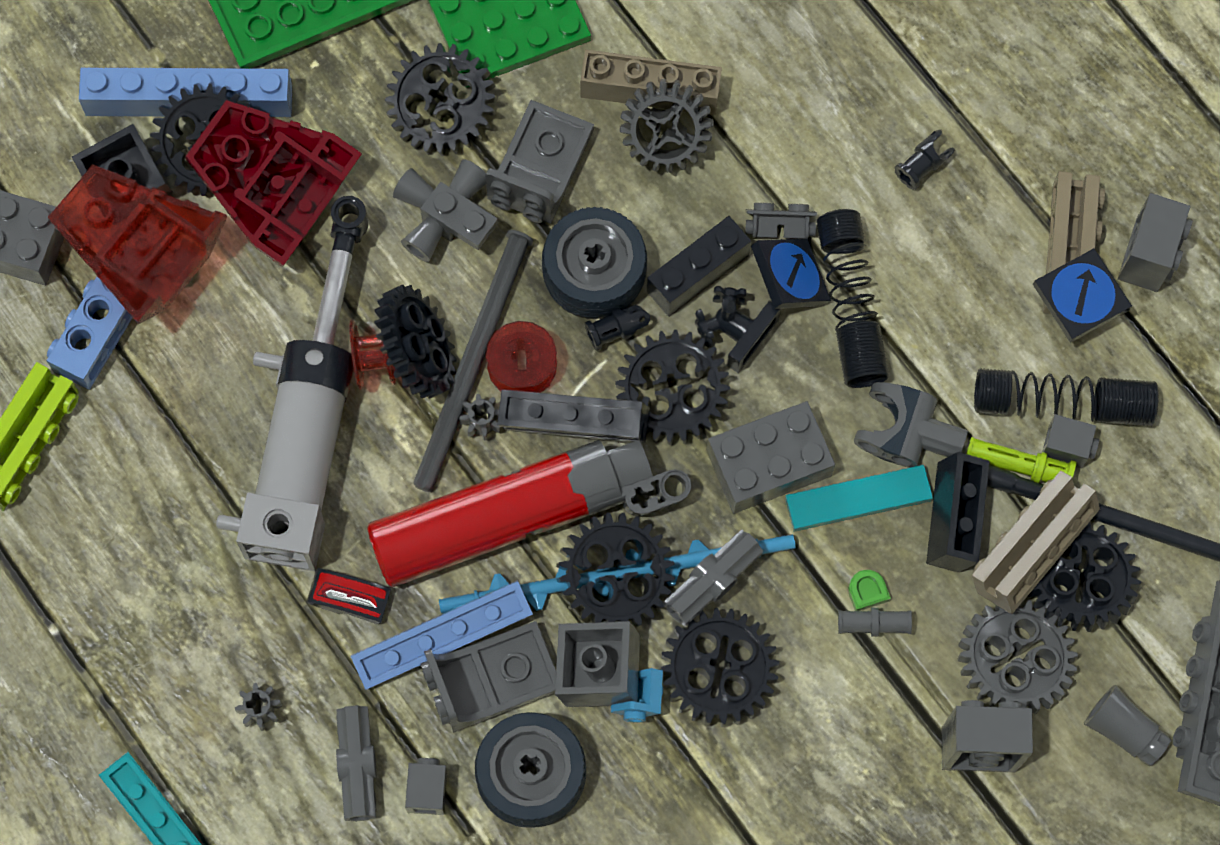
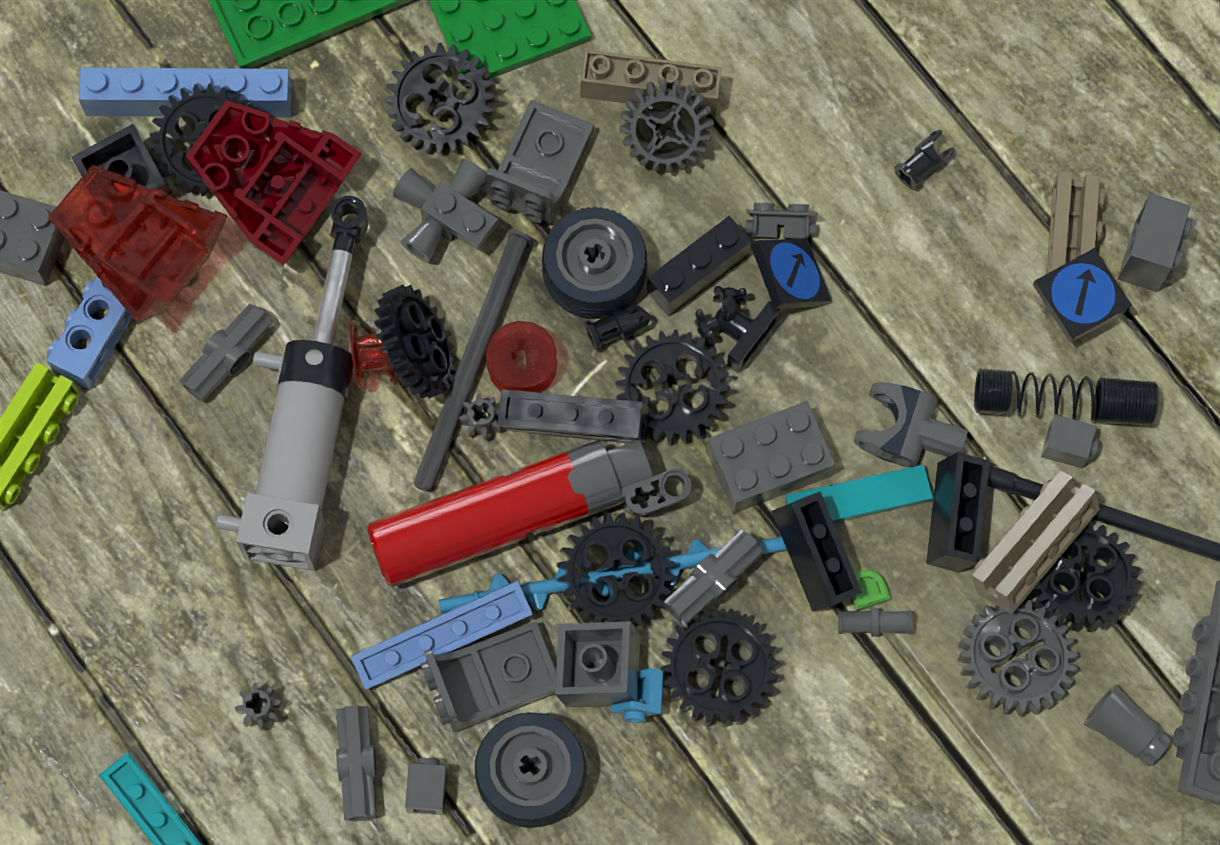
slope [306,568,391,624] -> none
black piece [816,209,889,388] -> none
dark grey brick [942,700,1033,773] -> none
lime pin [966,437,1077,483] -> none
none -> dark grey piece [179,303,273,402]
none -> black brick [771,491,862,612]

